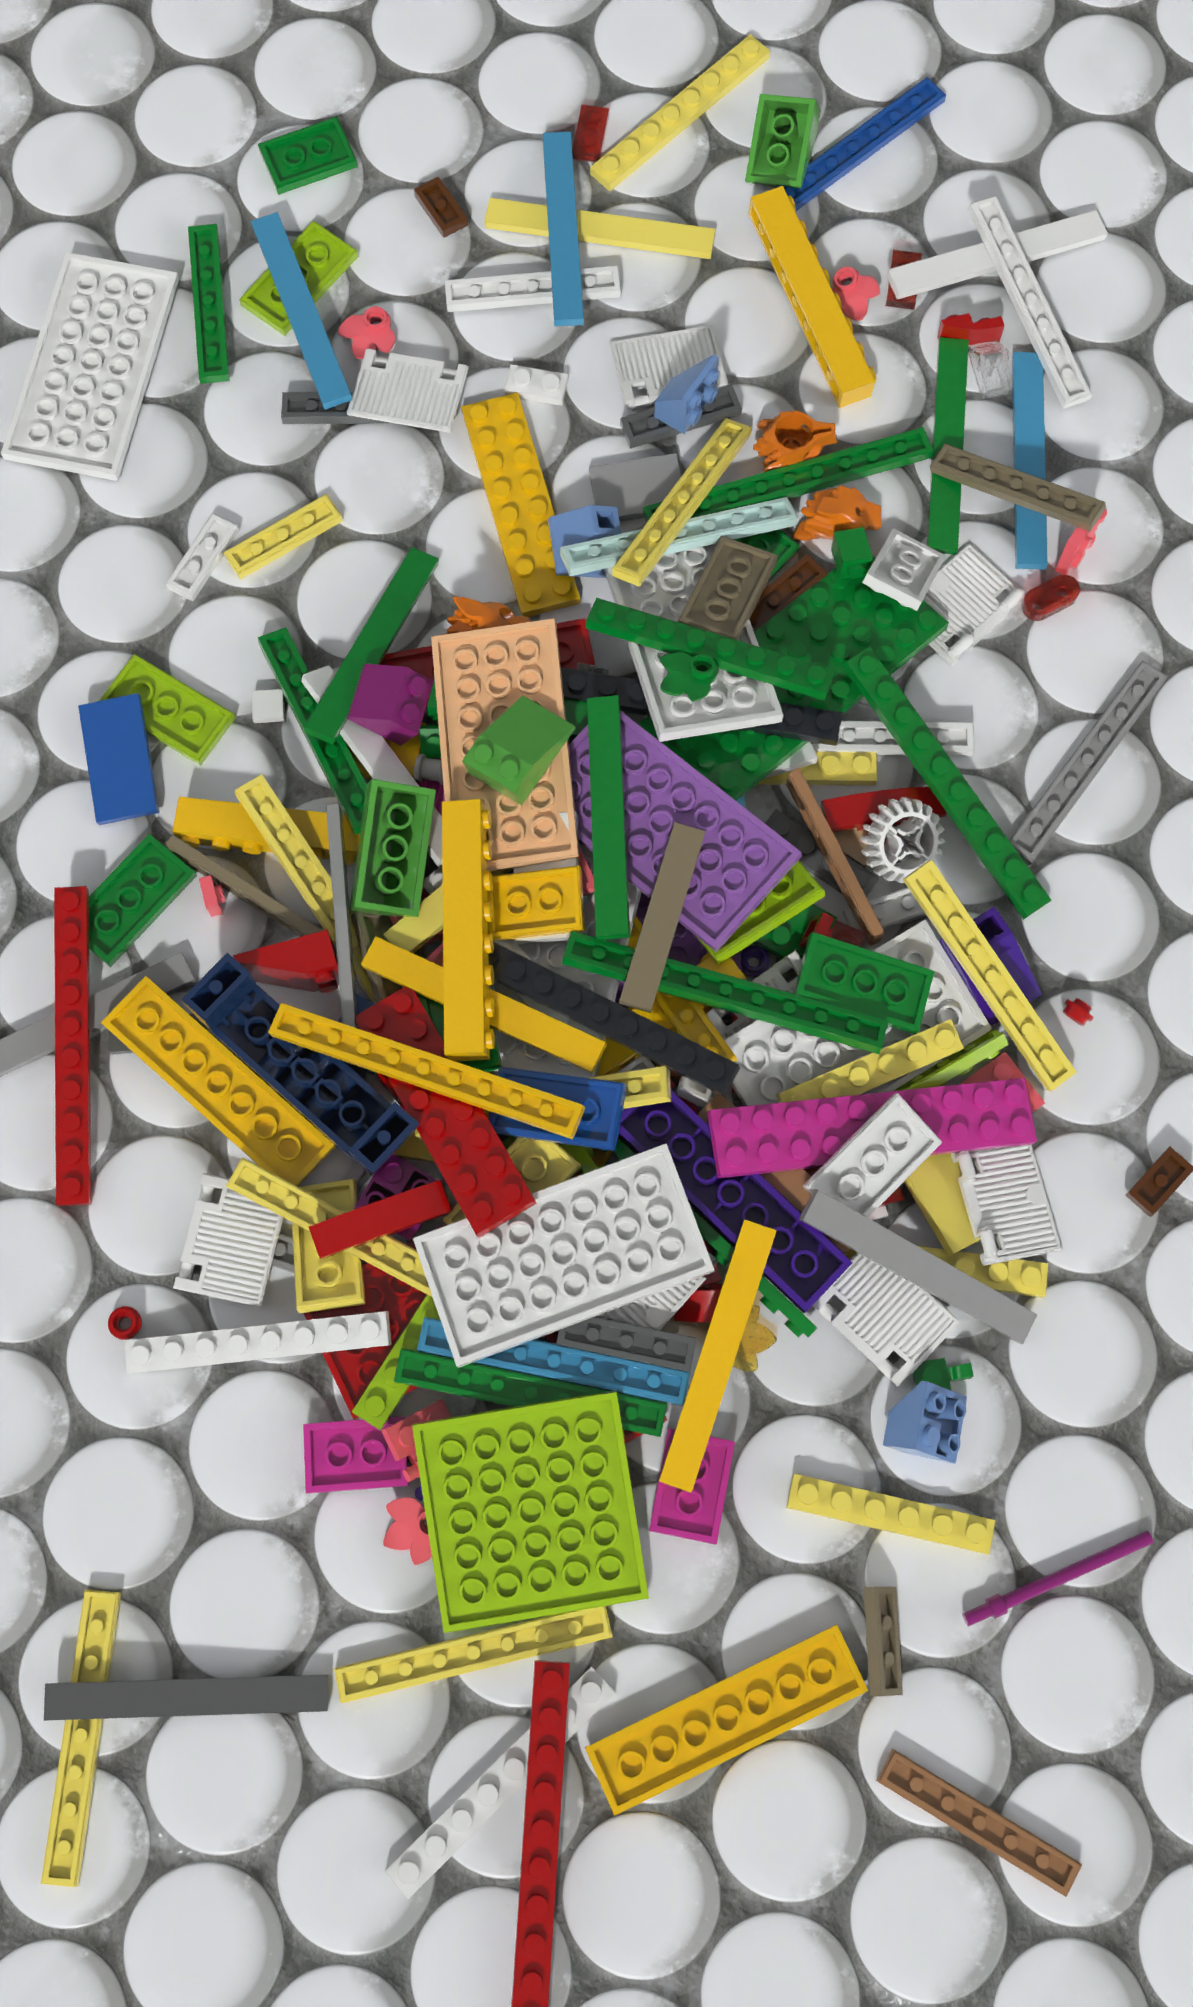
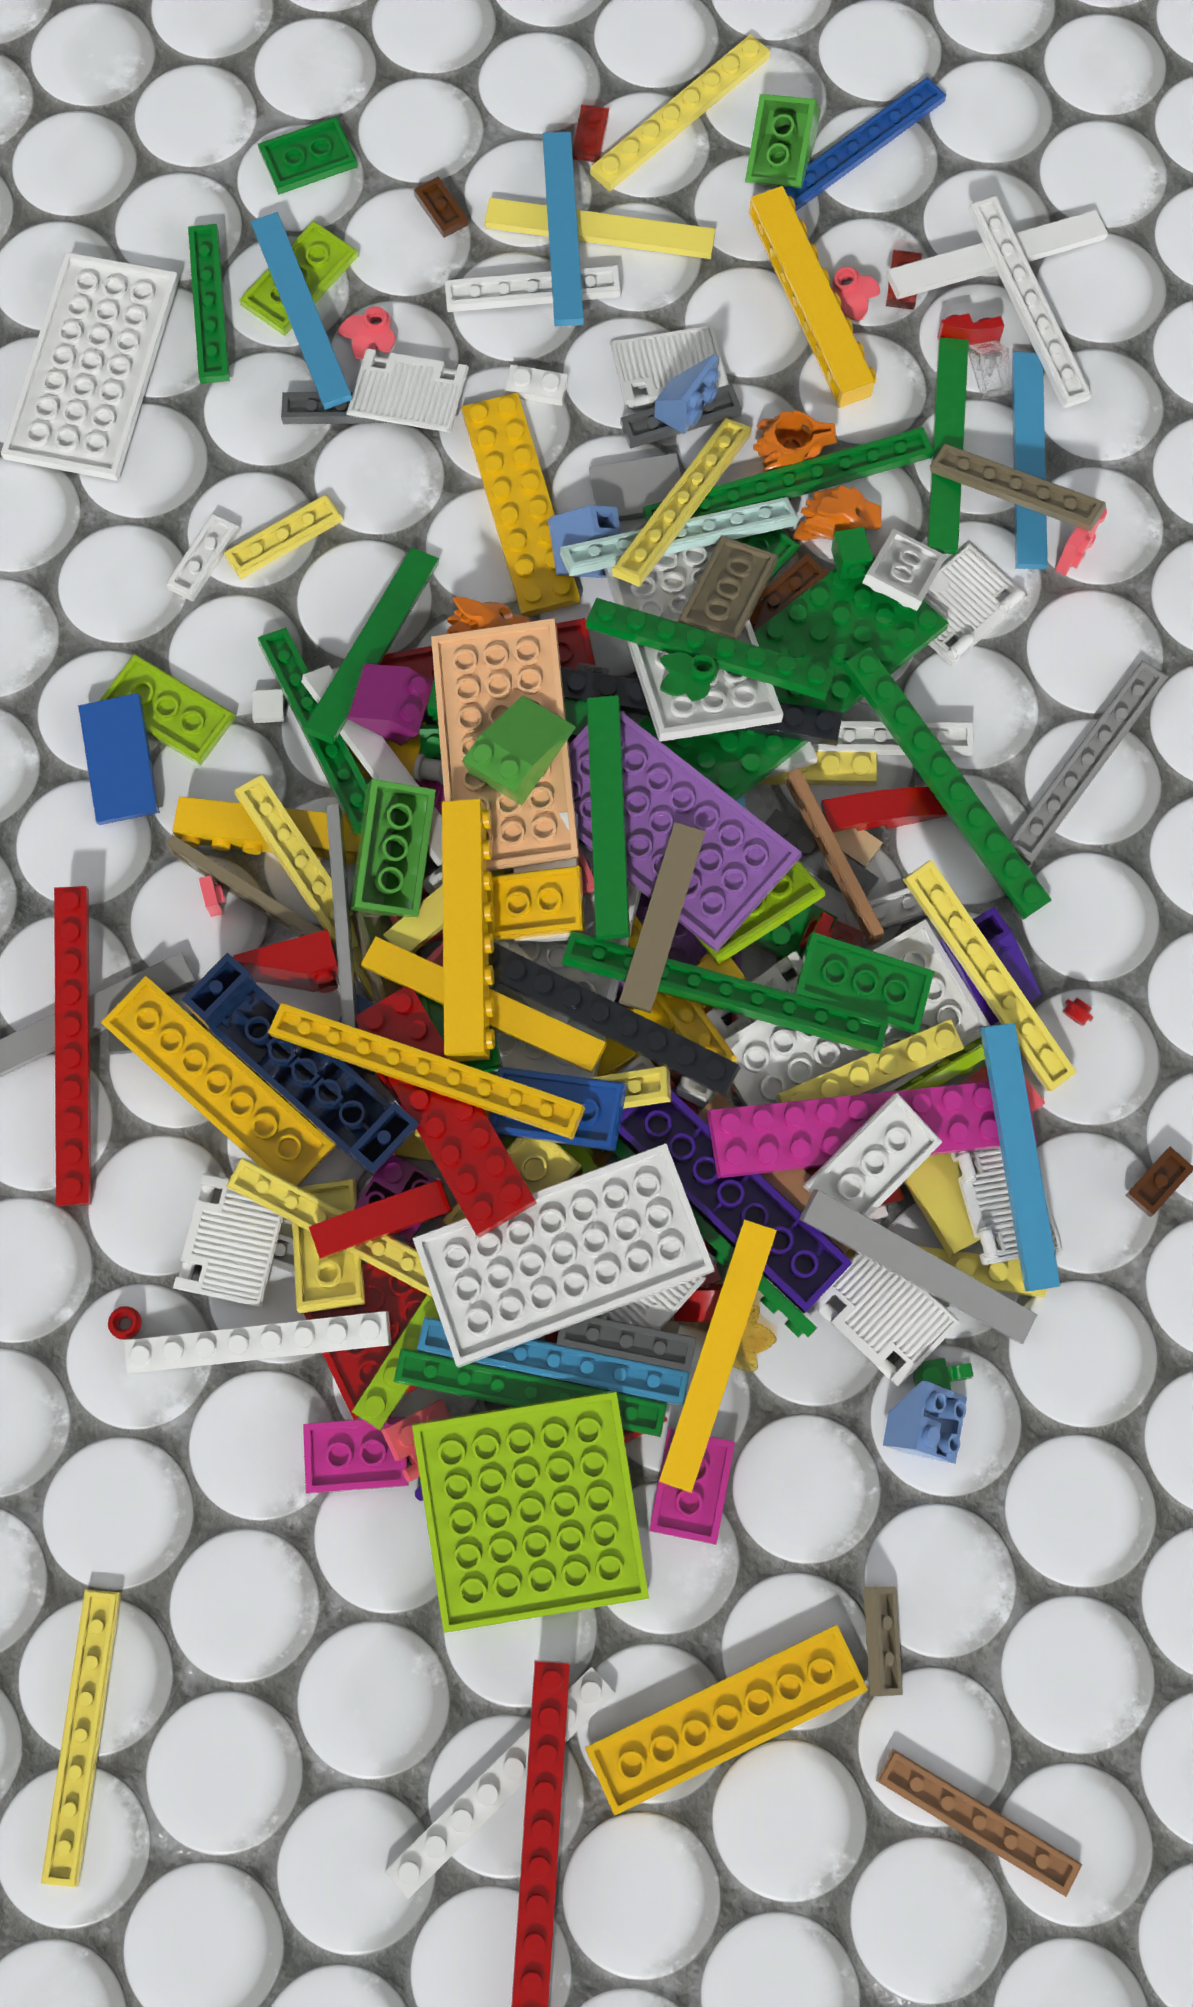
dark grey tile [44,1674,328,1721] -> none
green plate [89,834,197,968] -> none
light yellow tile [334,1606,613,1704] -> none
coral plate [383,1497,432,1565] -> none
dark purple plate [741,946,770,977] -> none
light yellow plate [786,1474,995,1555] -> none
white gear [860,797,945,883] -> none
magenta bar [962,1531,1154,1627] -> none
clear red plate [1022,575,1080,621] -> none
none -> dark azure tile [980,1023,1060,1291]

